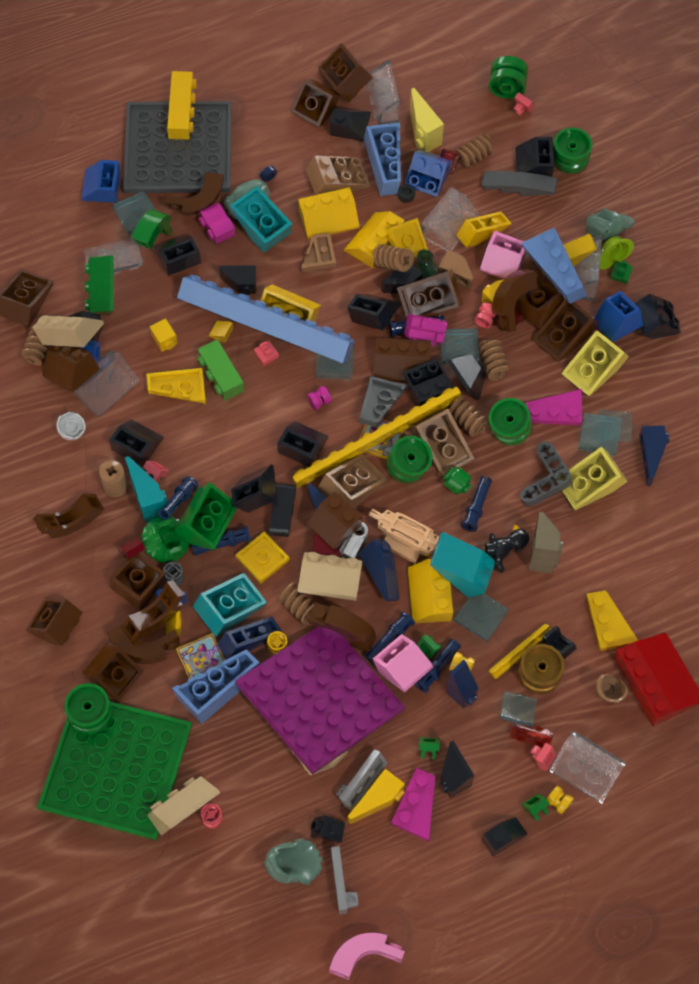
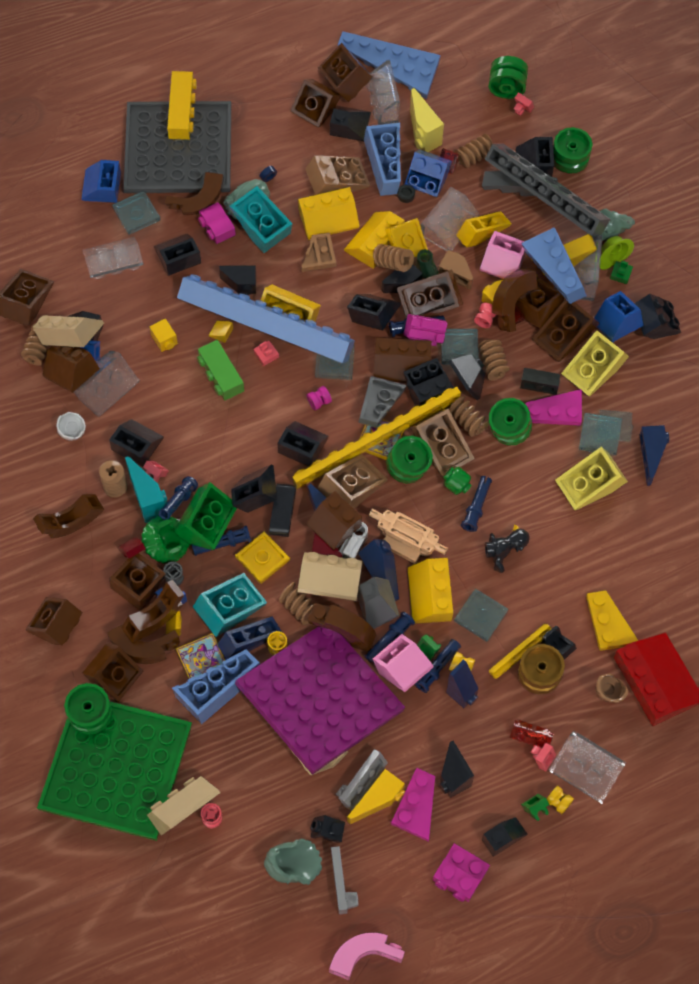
green slope [85,255,114,316] -> none
green arch [131,209,173,250] -> none
yellow wing [147,368,206,404] -> none
green tile [419,737,440,760] -> none
teal slope [430,532,496,597] -> none
clear light blue piece [500,692,537,727] -> none
dark grey beam [520,442,572,507] -> none
dark tan slope [529,512,563,574] -> none
none -> medium blue wing [338,32,441,99]
none -> dark grey slope [357,577,399,629]
none -> dark pink plate [433,843,490,902]
none -> dark grey brick [485,144,610,236]
none -> pearl dark grey panel [520,368,560,395]

